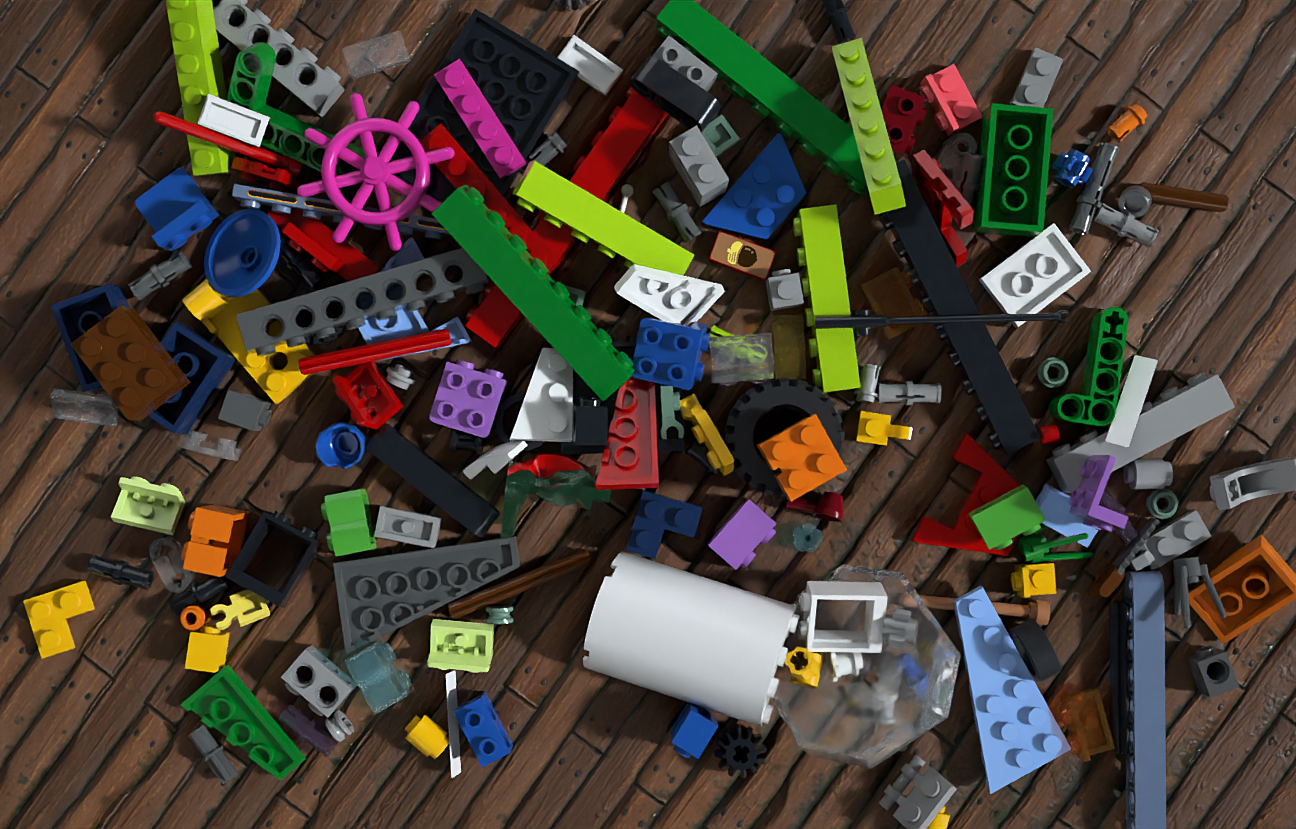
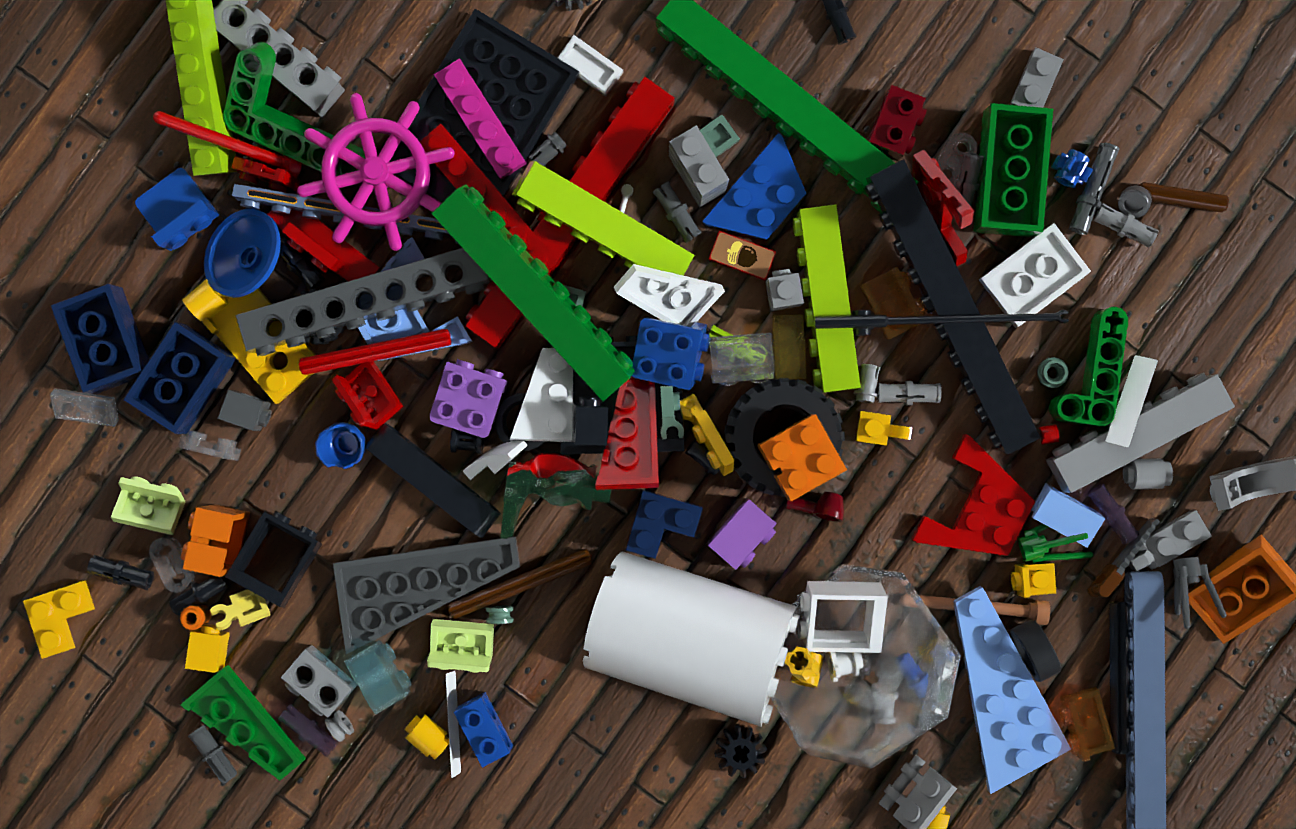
reddish brown brick [70,306,191,421] -> none
dark grey pin [128,251,192,300] -> none
white tile [198,94,270,147] -> none
bright green brick [321,489,377,556] -> none
clear plate [342,30,411,79] -> none
light grey plate [374,506,442,548] -> none
light grey plate [386,364,416,390] -> none
black beam [629,56,721,133] -> none
light grey brick [653,36,717,92] -> none
blue brick [671,702,718,759] -> none
clear light blue plate [793,523,823,553] -> none
lime brick [832,38,906,215] -> none
light grey gear [882,608,918,650] -> none
coral bracket [920,64,982,136] -> none
bright green brick [968,485,1046,551] -> none
medium lavender bracket [1069,455,1128,532] -> none
orange pin [1106,104,1147,143] -> none
sand green plate [1146,488,1178,519] -> none
dark grey brick [1186,645,1239,697] -> none

